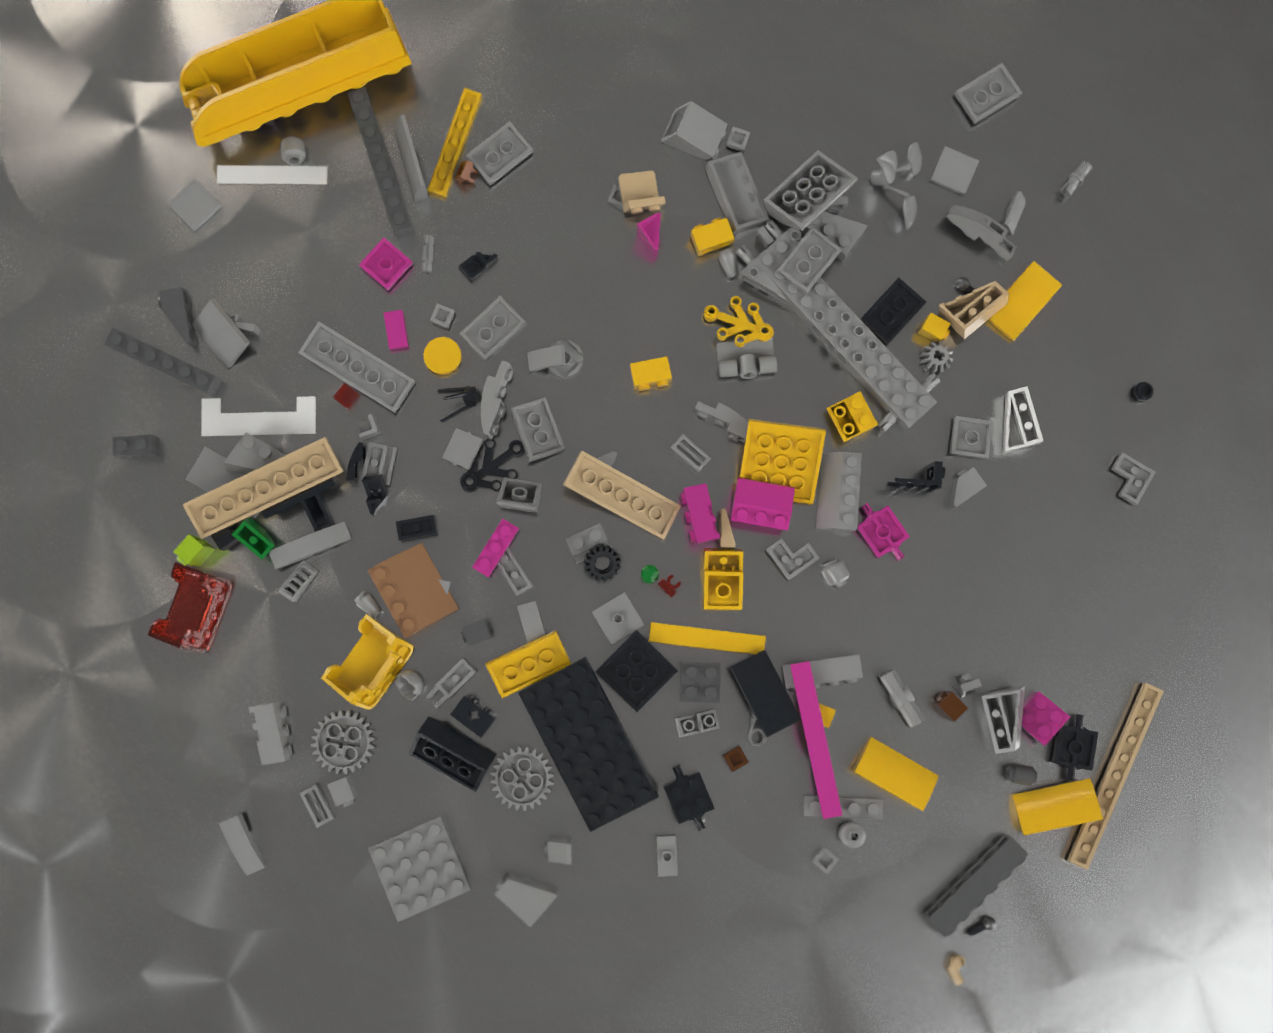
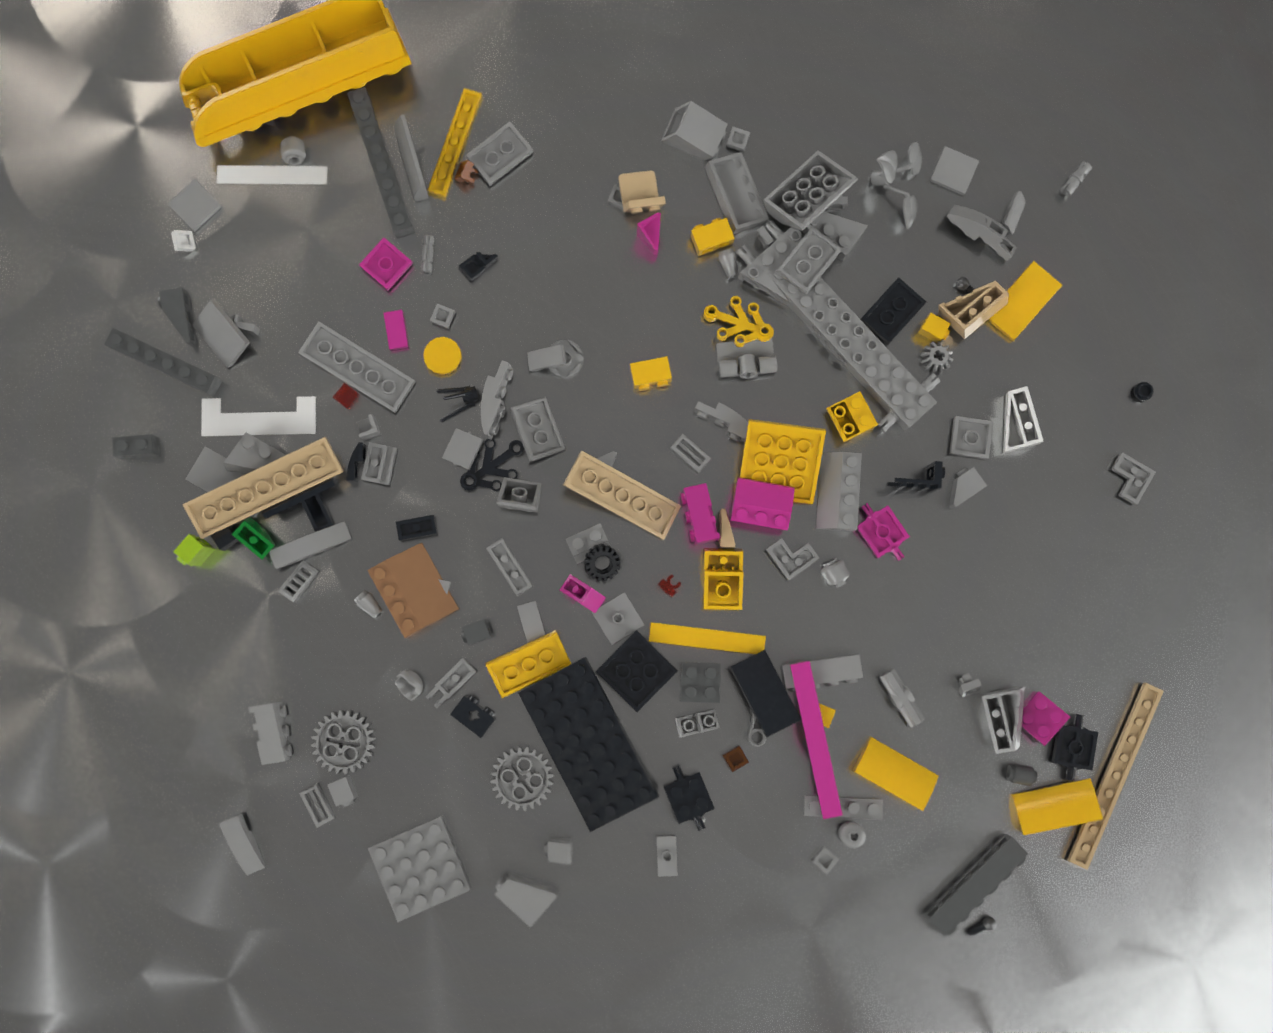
clear red windscreen [148,562,232,653] -> none
yellow windscreen [321,614,414,710] -> none
black slope [362,474,387,515] -> none
black slope [409,716,496,792] -> none
light grey tile [459,295,527,362] -> none
dark pink plate [472,518,519,578] -> none
green tile [641,565,659,583] -> none
reddish brown brick [934,691,968,722] -> none
tan arm [948,955,965,986] -> none
light grey plate [954,63,1022,124] -> none
none -> white plate [171,230,196,252]
none -> dark pink slope [560,574,606,613]

